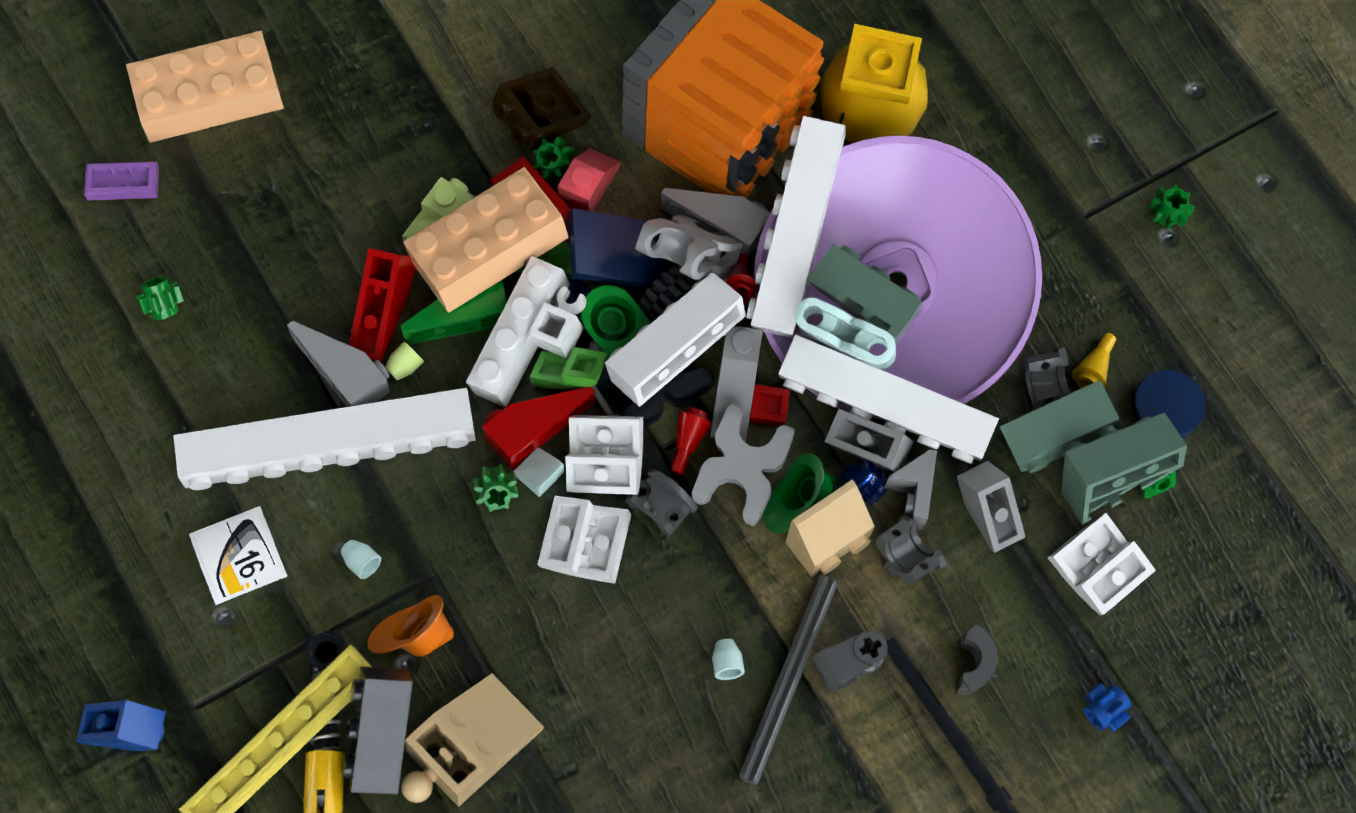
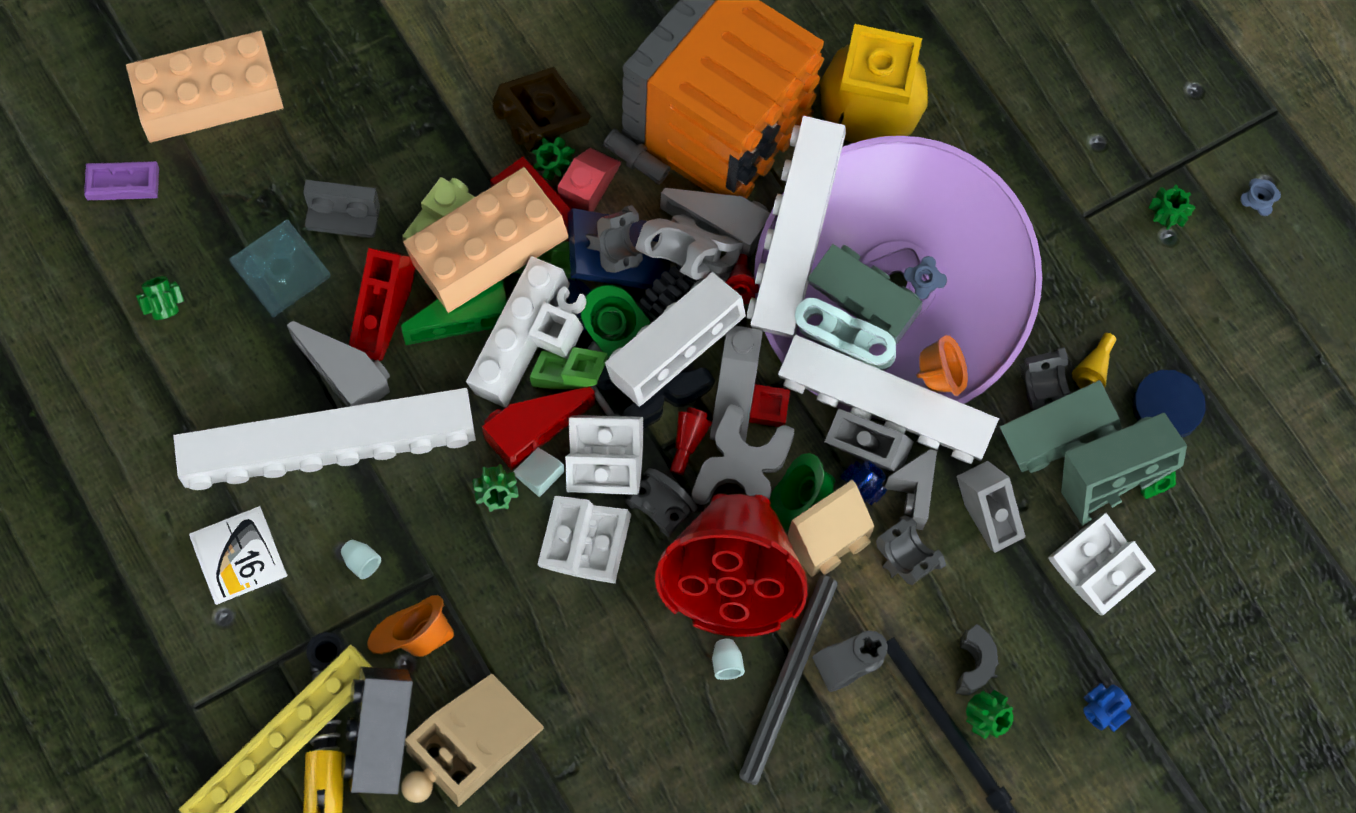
blue slope [76,700,166,751] -> none
yellowish green hose [385,342,424,381] -> none
none -> clear light blue plate [229,219,330,317]
none -> dark grey bracket [303,180,380,238]
none -> dark grey piece [586,205,643,273]
none -> dark grey pin [603,128,671,185]
none -> red cone [655,494,808,637]
none -> sand blue plate [904,256,947,299]
none -> orange piece [916,335,968,396]
none -> green gear [966,690,1013,739]
none -> sand blue plate [1240,178,1281,216]

